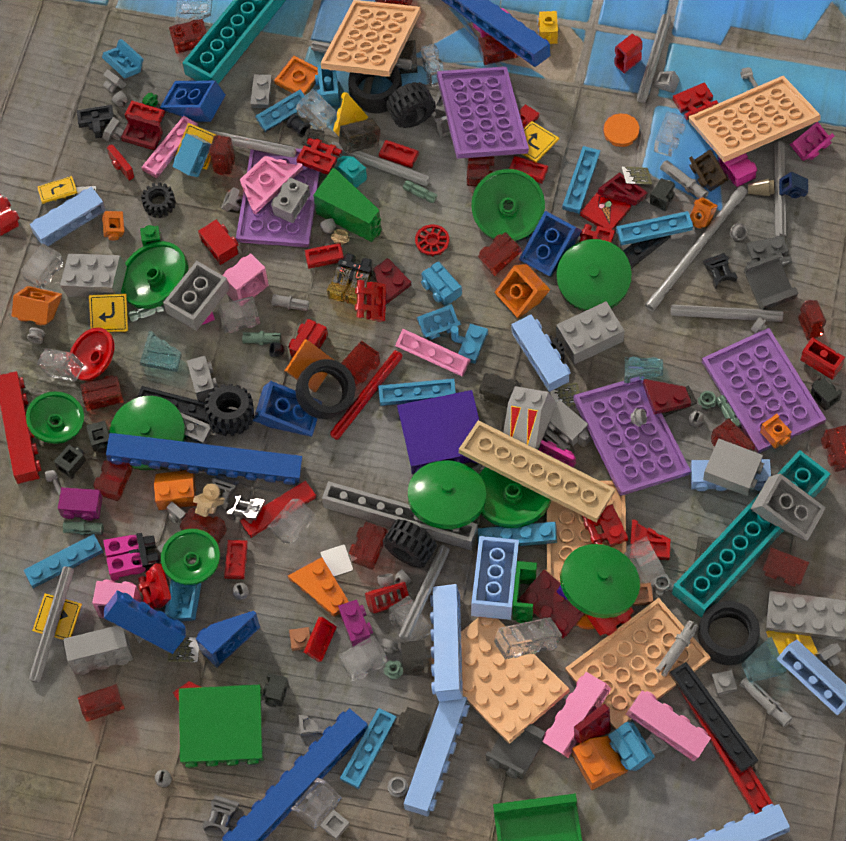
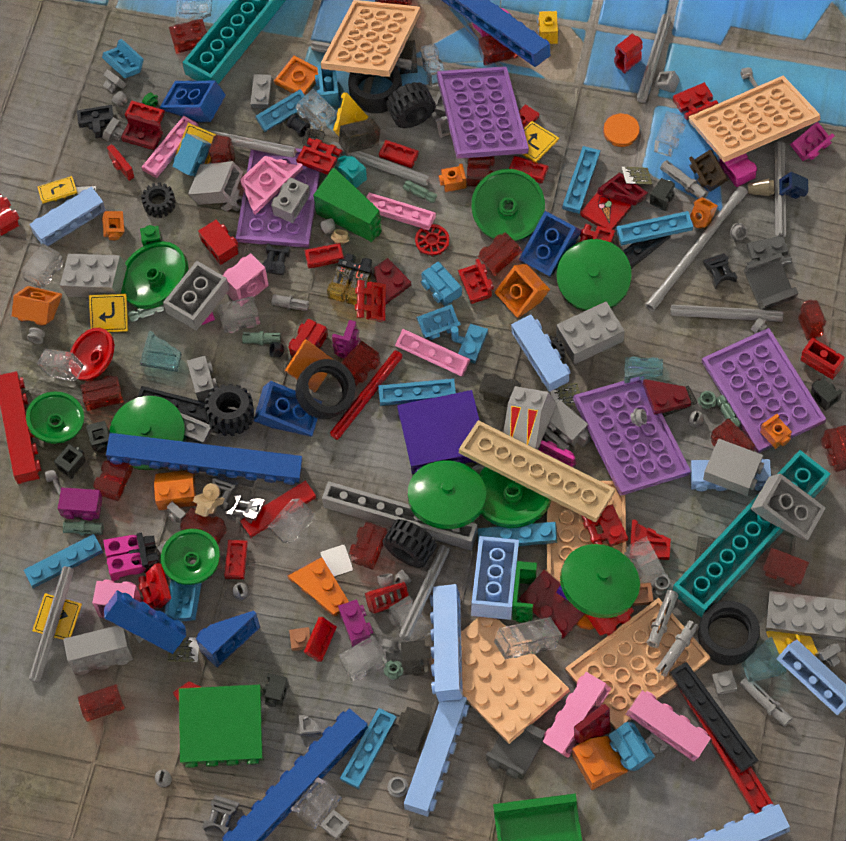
none -> light grey brick [188,161,243,205]
none -> black piece [262,243,290,275]
none -> magenta bracket [332,320,361,358]
none -> bright pink tile [366,192,436,230]
none -> orange brick [438,164,467,192]
none -> red bracket [458,259,494,304]
none -> light grey pin [646,590,679,648]

